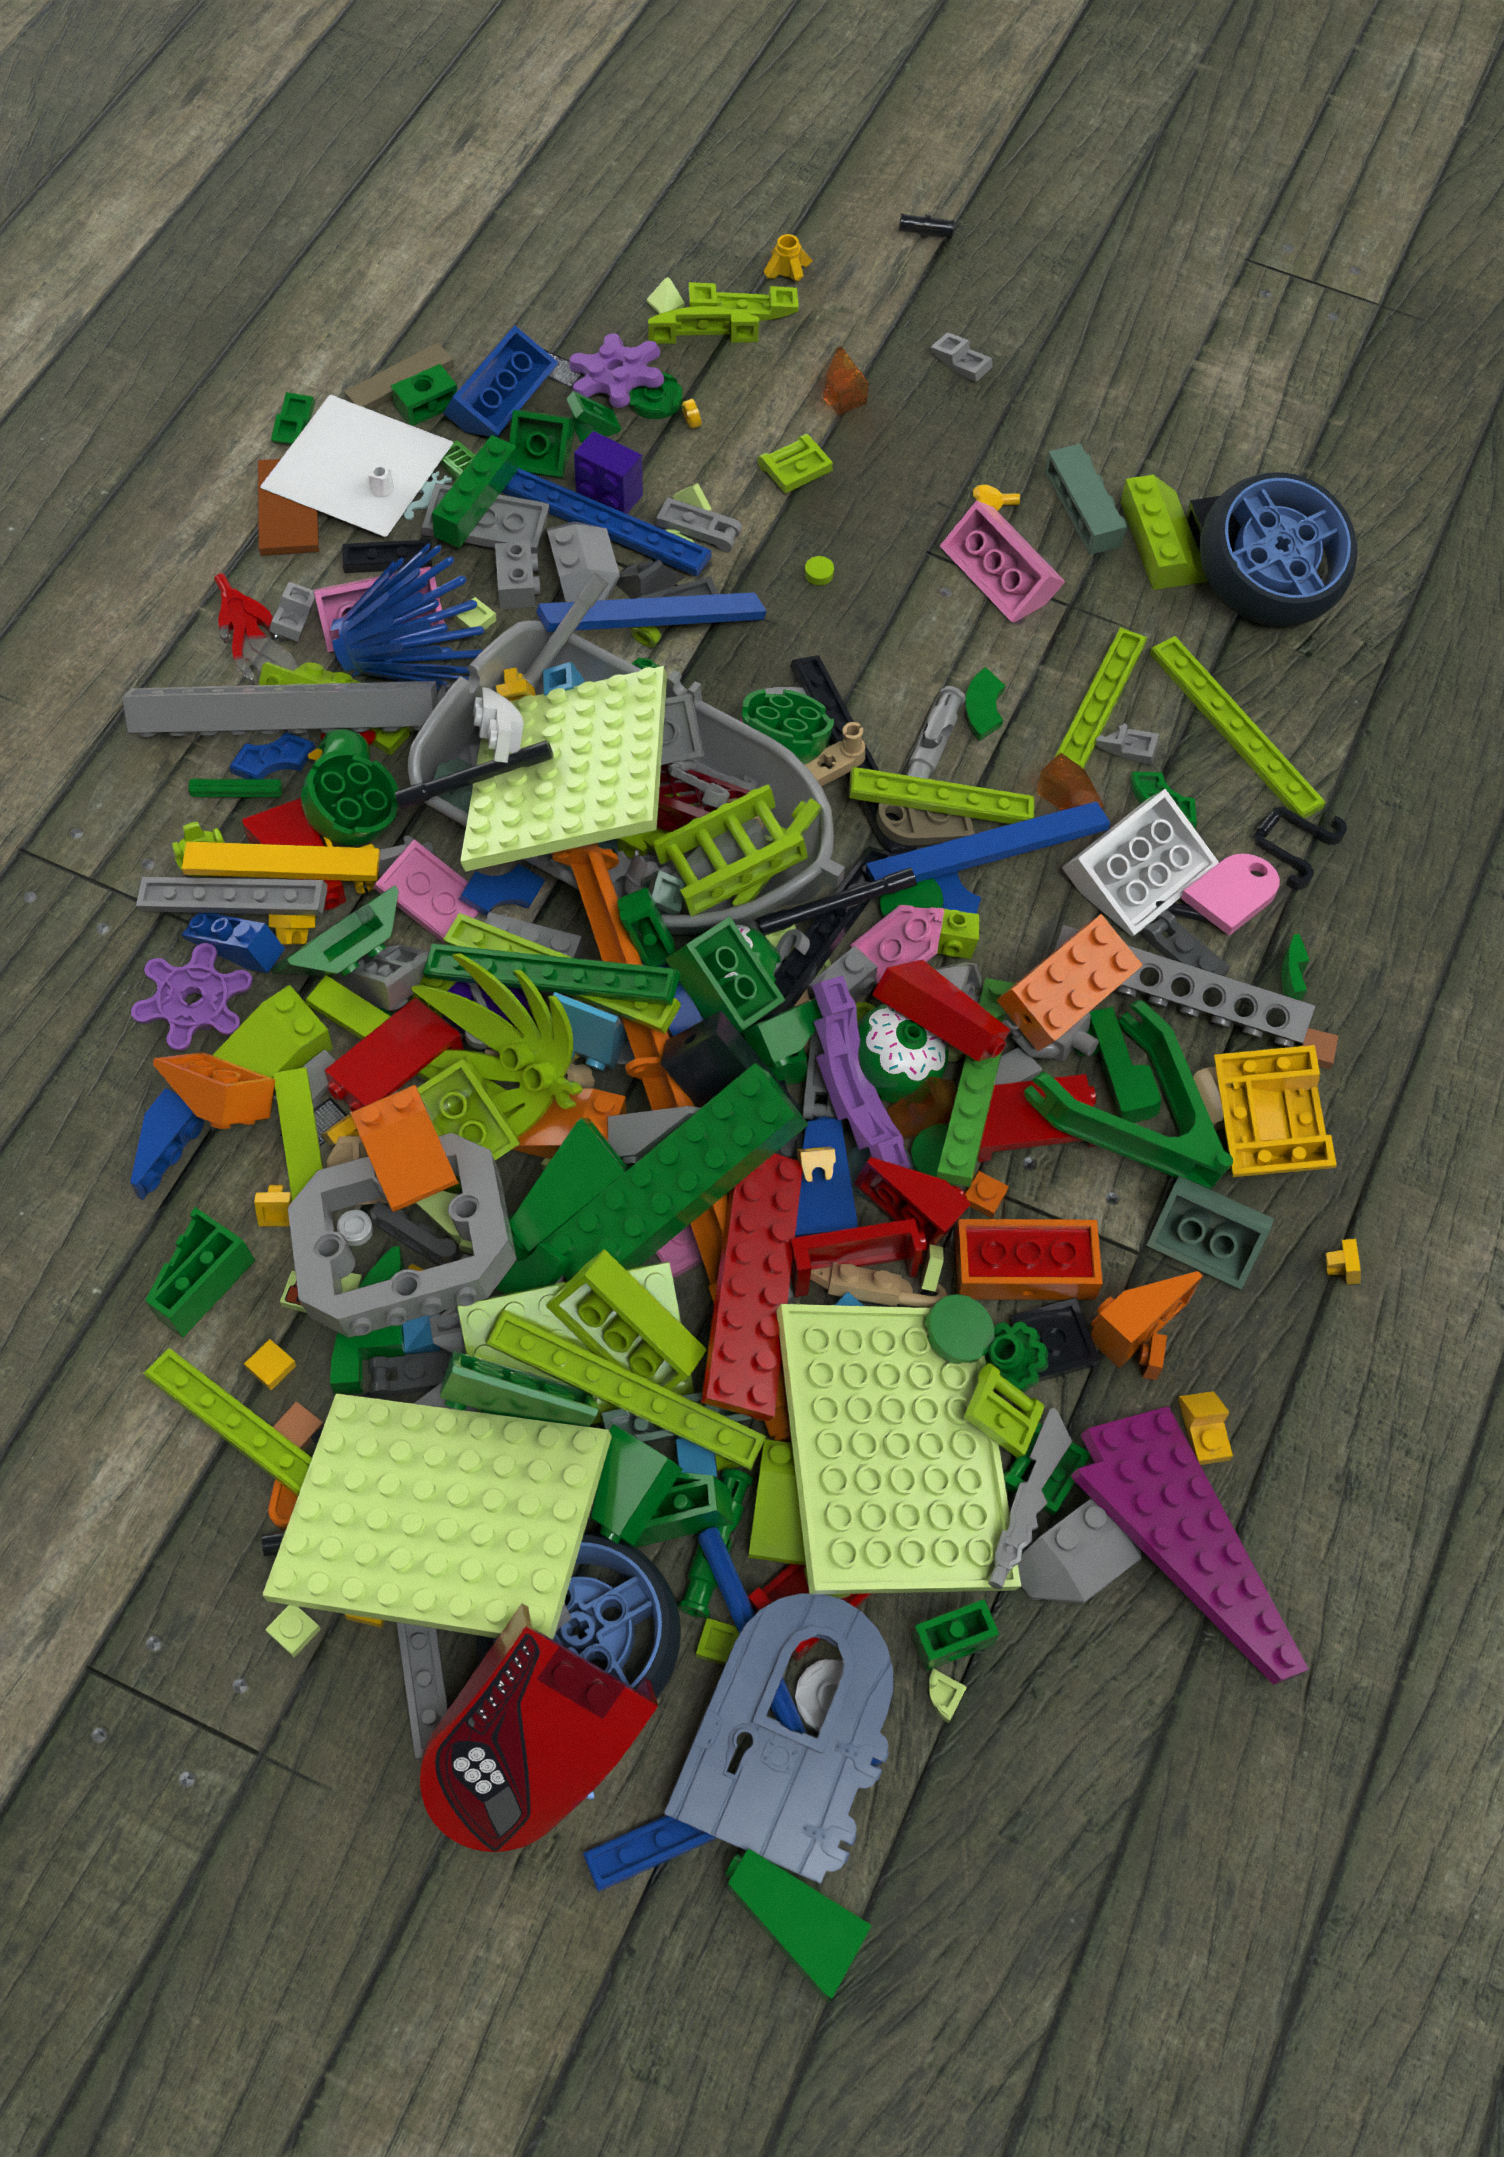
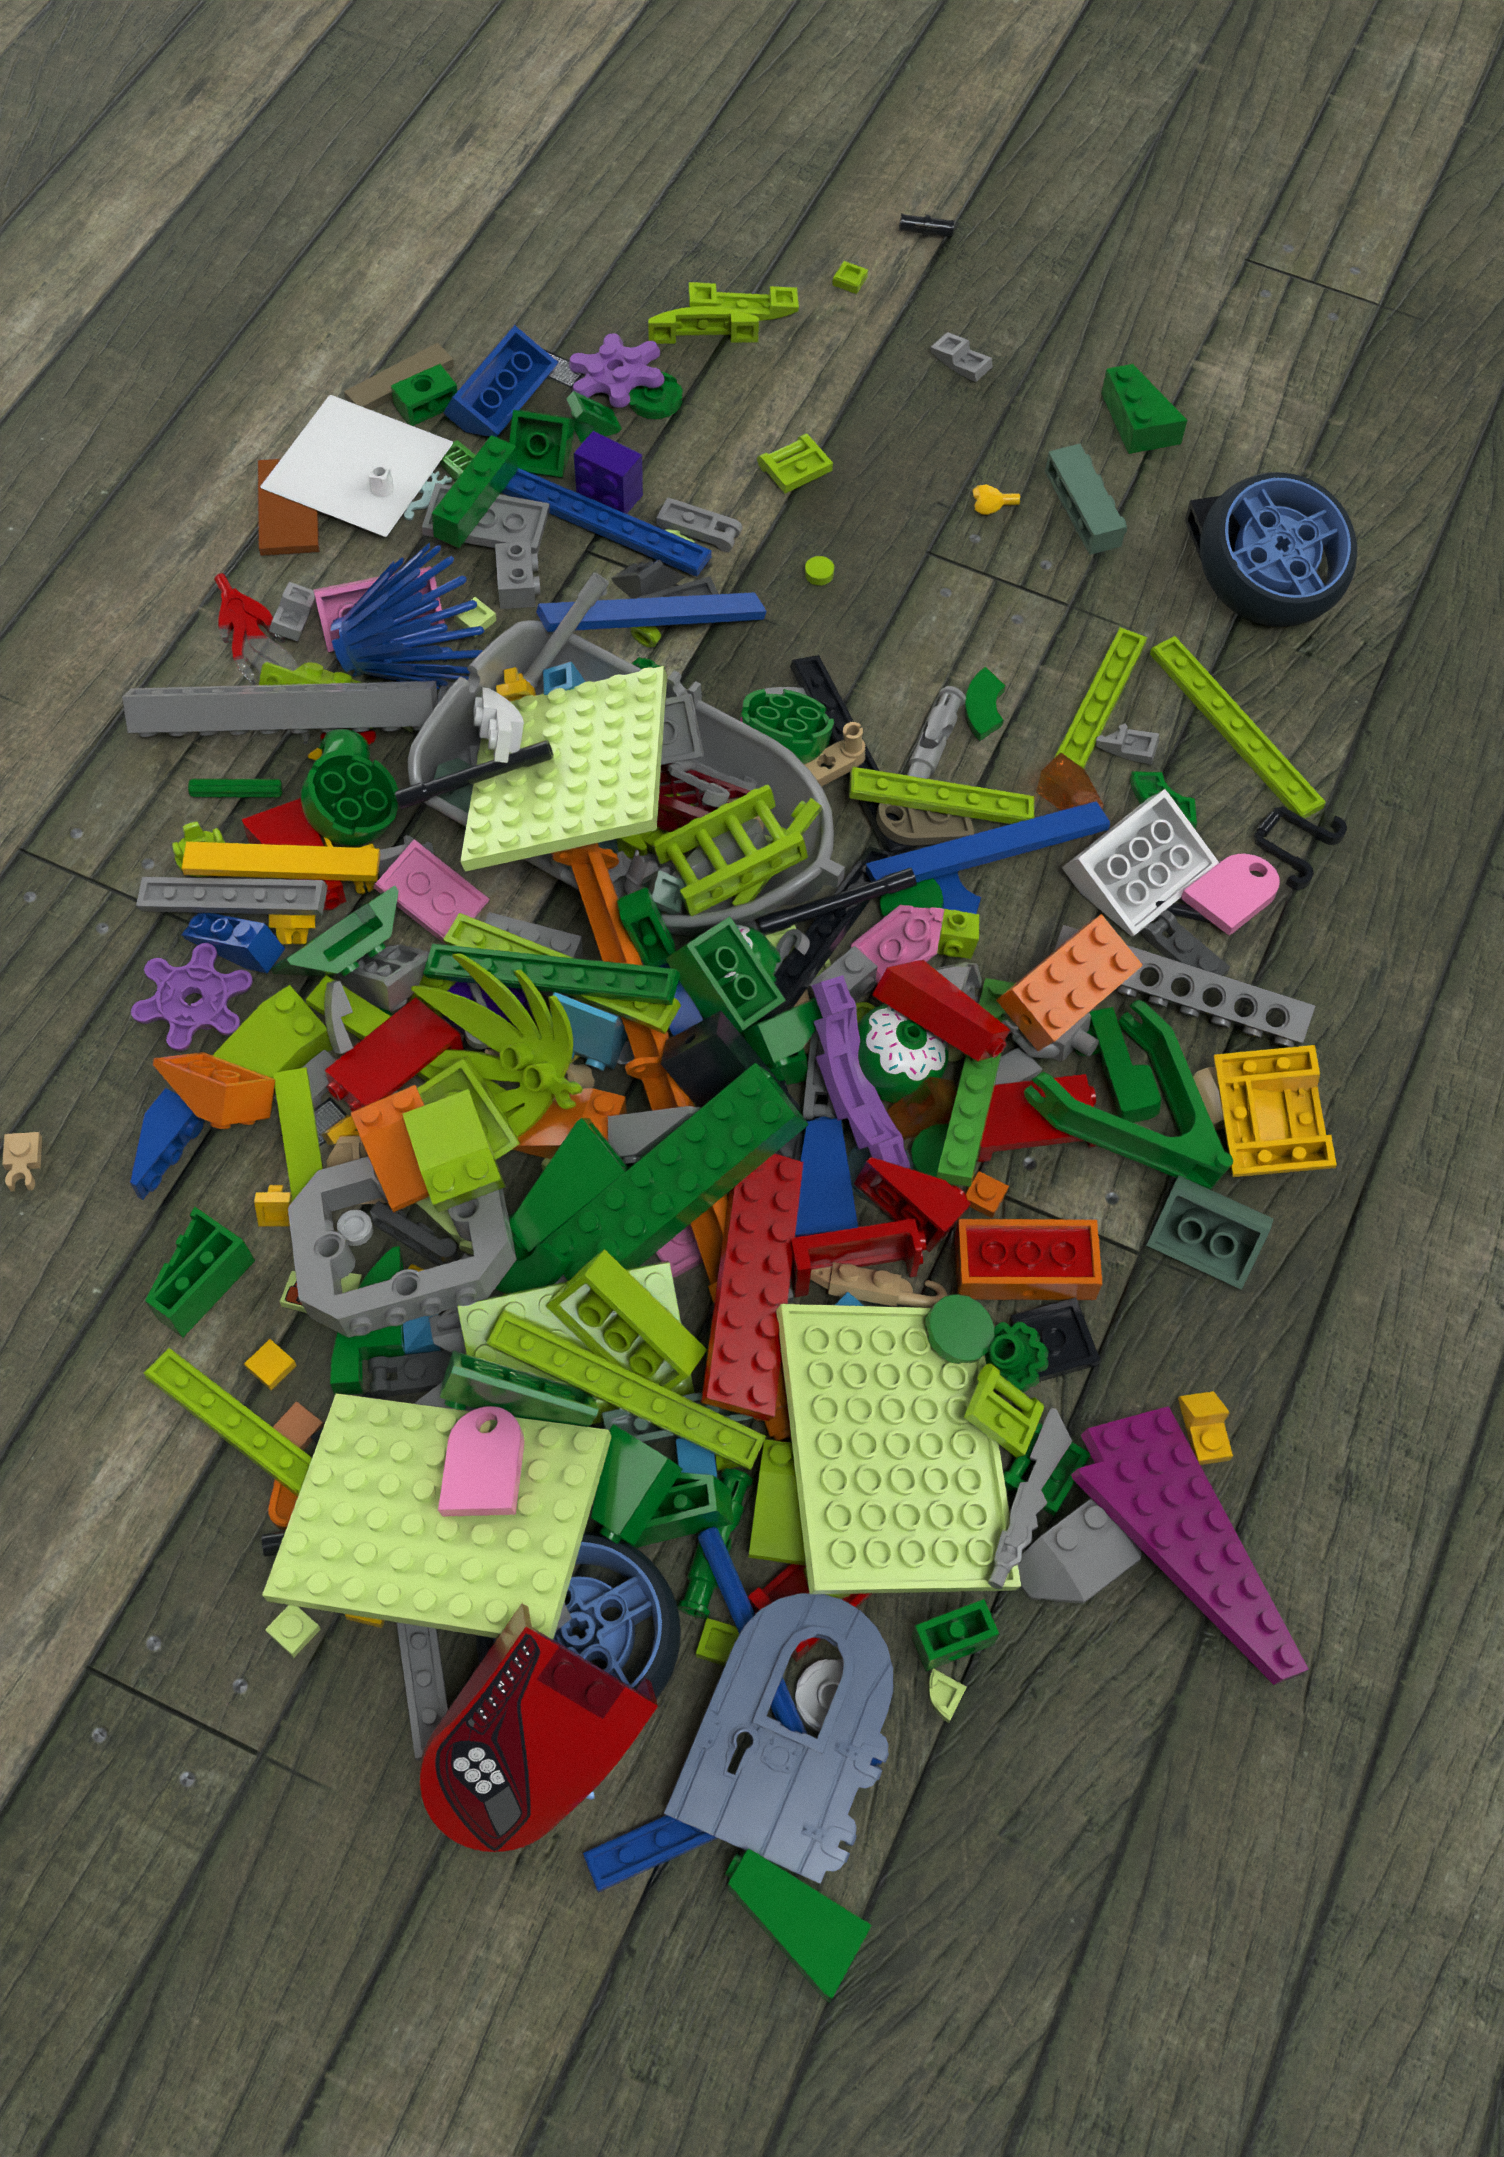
blue tile [229,732,315,779] -> none
green slope [271,392,316,445] -> none
black tile [343,539,432,573] -> none
lime tile [370,727,410,756] -> none
blue tile [459,863,545,916] -> none
light grey wedge [546,521,620,602] -> none
yellowish green slope [647,277,685,314] -> none
yellowish green tile [672,483,711,511] -> none
yellow tile [682,399,702,429] -> none
yellow rock [764,234,813,282] -> none
yellow tile [797,1146,836,1182] -> none
clear orange slope [823,346,869,415] -> none
yellowish green tile [921,1244,944,1292] -> none
bright pink slope [940,500,1065,623] -> none
orange slope [1091,1271,1203,1368] -> none
lime slope [1120,475,1208,590] -> none
orange plate [1139,1333,1167,1380] -> none
green slope [1281,933,1310,1001] -> none
nougat tile [1301,1028,1338,1069] -> none
yellow tile [1326,1239,1361,1285] -> none
none -> tan plate [2,1132,42,1192]
none -> light grey slope [324,981,353,1054]
none -> lime slope [402,1089,506,1212]
none -> bright pink tile [438,1406,524,1516]
none -> lime tile [832,261,868,294]
none -> green wedge [1101,364,1188,454]

